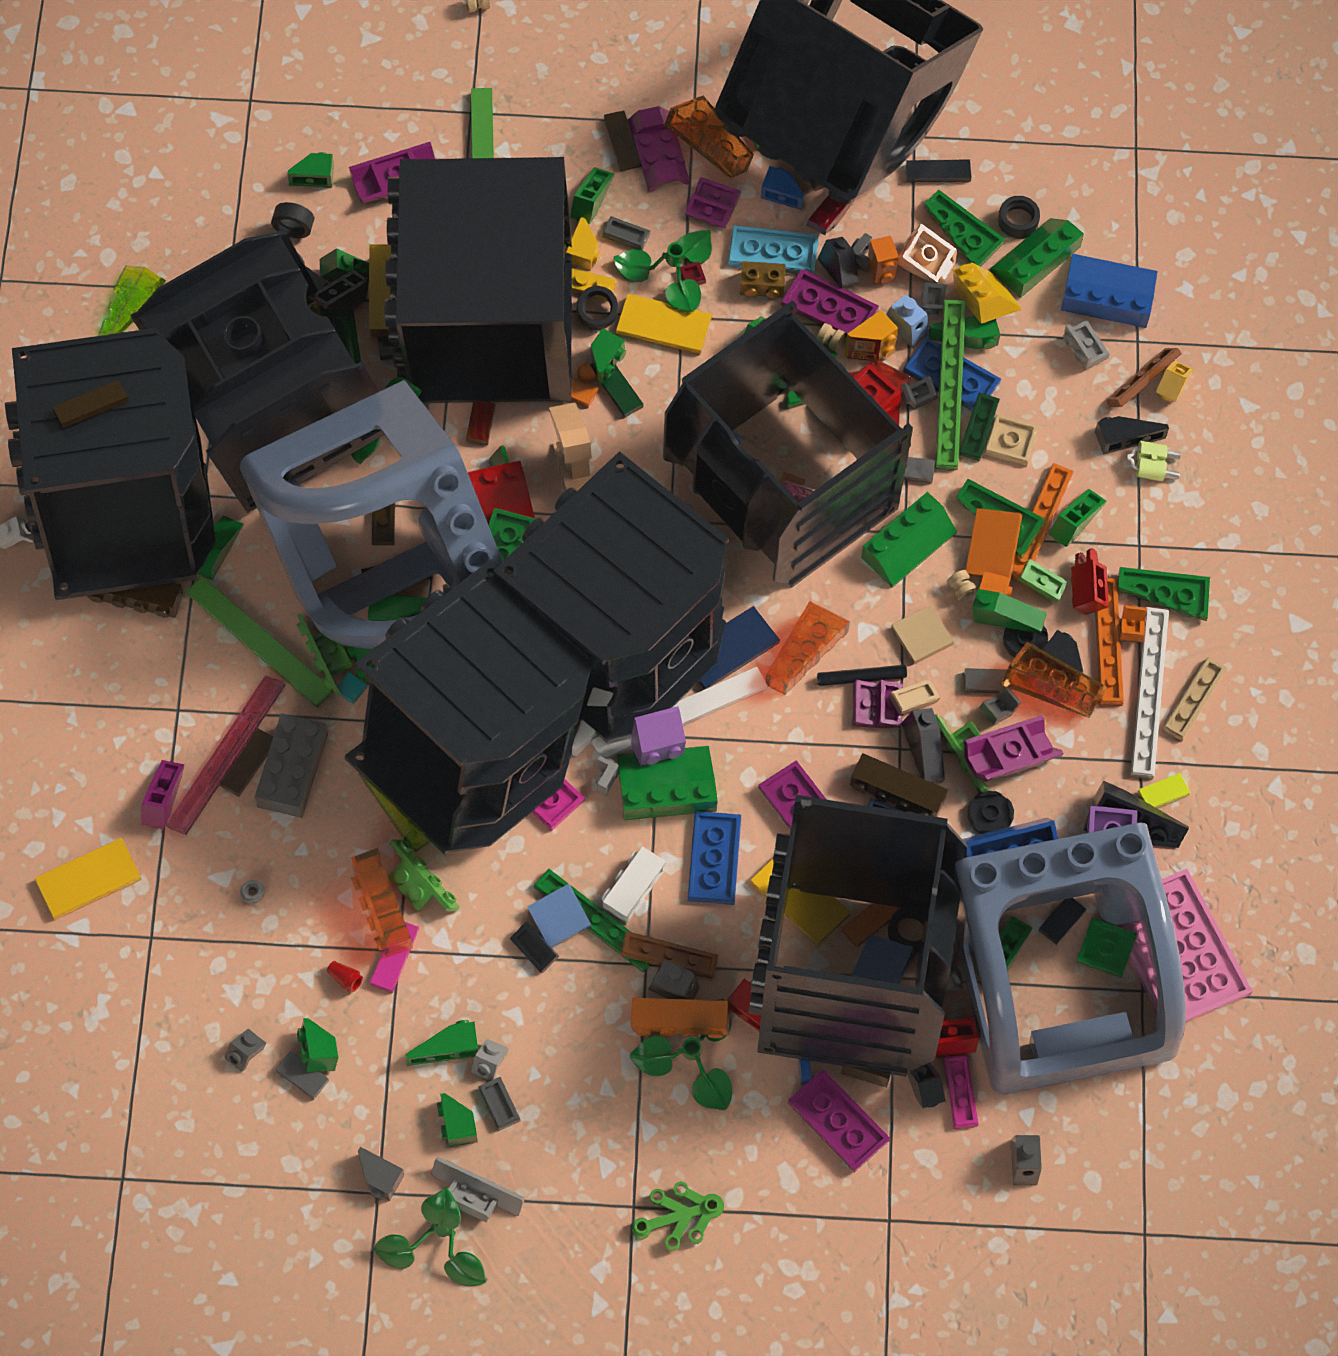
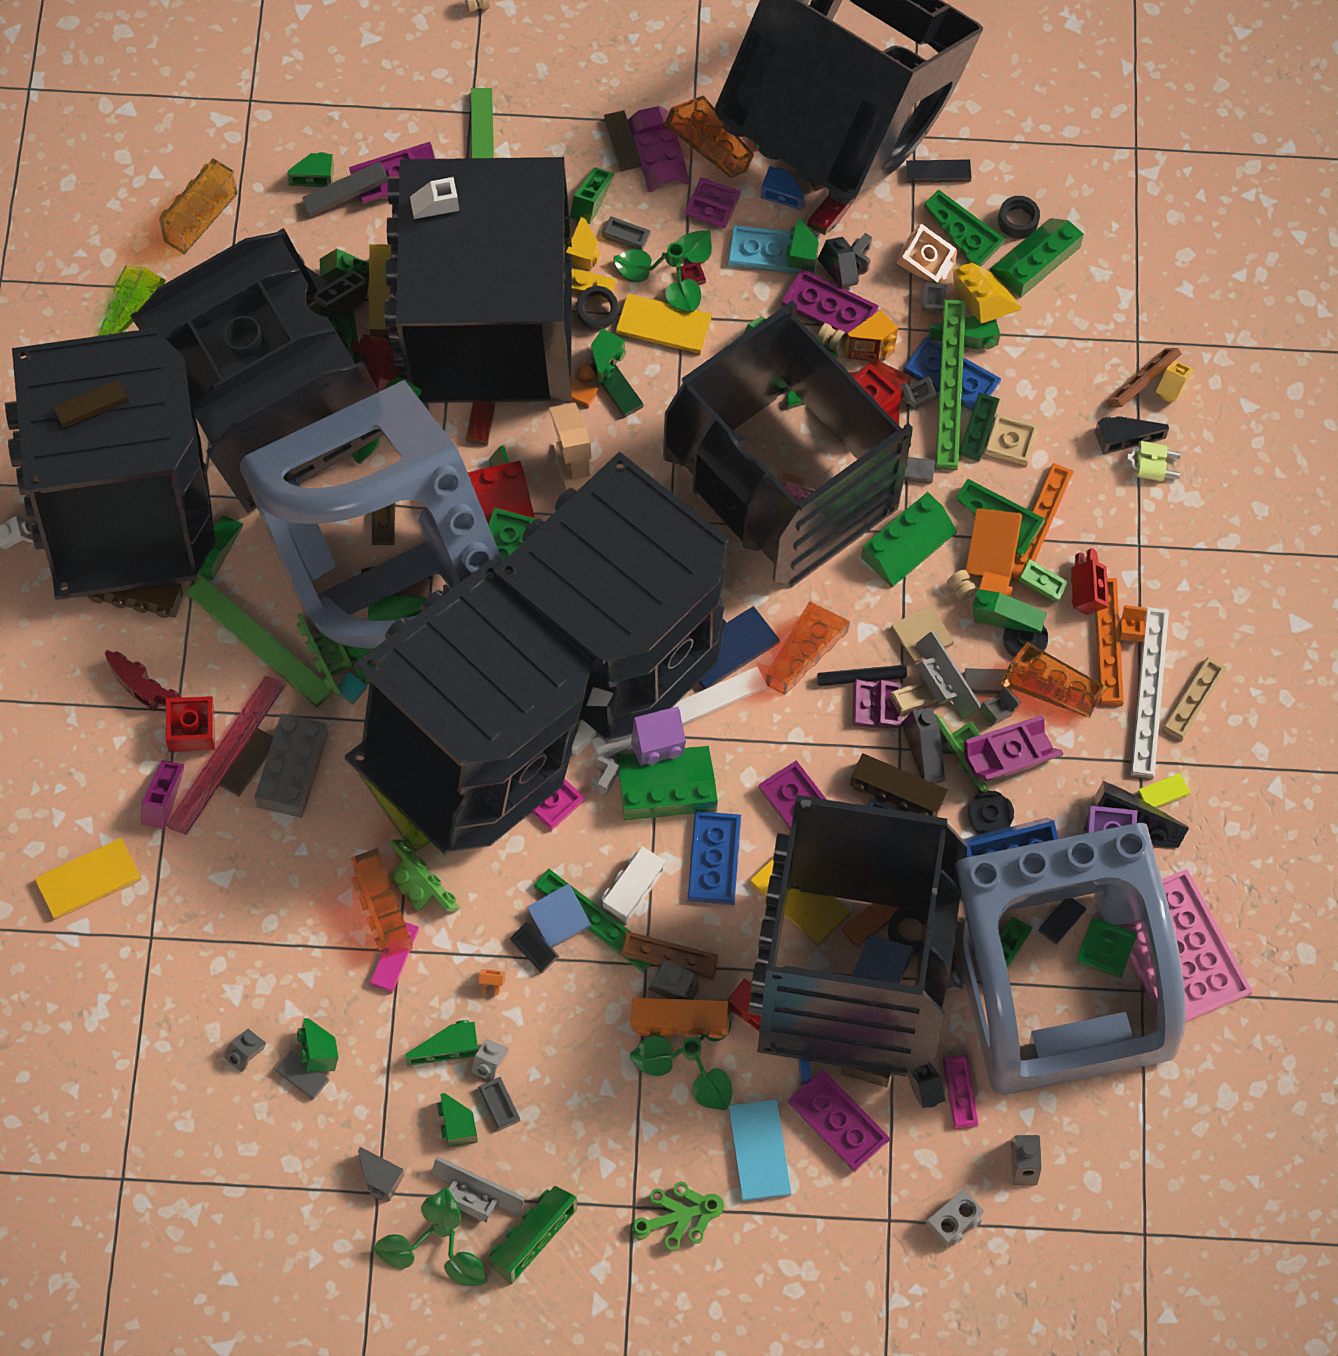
light grey plate [240,880,265,904] -> none
black tyre [271,202,315,239] -> none
red cone [327,961,363,992] -> none
pearl gold brick [740,261,786,299] -> none
orange brick [868,235,899,284] -> none
light blue torso [886,295,928,348] -> none
red hinge [935,1017,979,1058] -> none
black slope [1040,630,1083,683] -> none
green slope [1048,489,1107,547] -> none
blue slope [1061,254,1158,328] -> none
light grey bracket [1063,320,1110,369] -> none
green wing [1117,567,1210,621] -> none
none -> dark red slope [105,650,181,711]
none -> clear yellow brick [159,158,238,255]
none -> red slope [166,696,215,752]
none -> dark grey tile [302,162,388,217]
none -> red arch [350,334,399,391]
none -> white slope [410,177,459,219]
none -> orange tile [479,969,505,995]
none -> green slope [489,1185,577,1284]
none -> medium azure tile [729,1099,791,1202]
none -> green slope [785,219,819,271]
none -> light grey bracket [916,631,981,719]
none -> light grey brick [926,1189,984,1248]

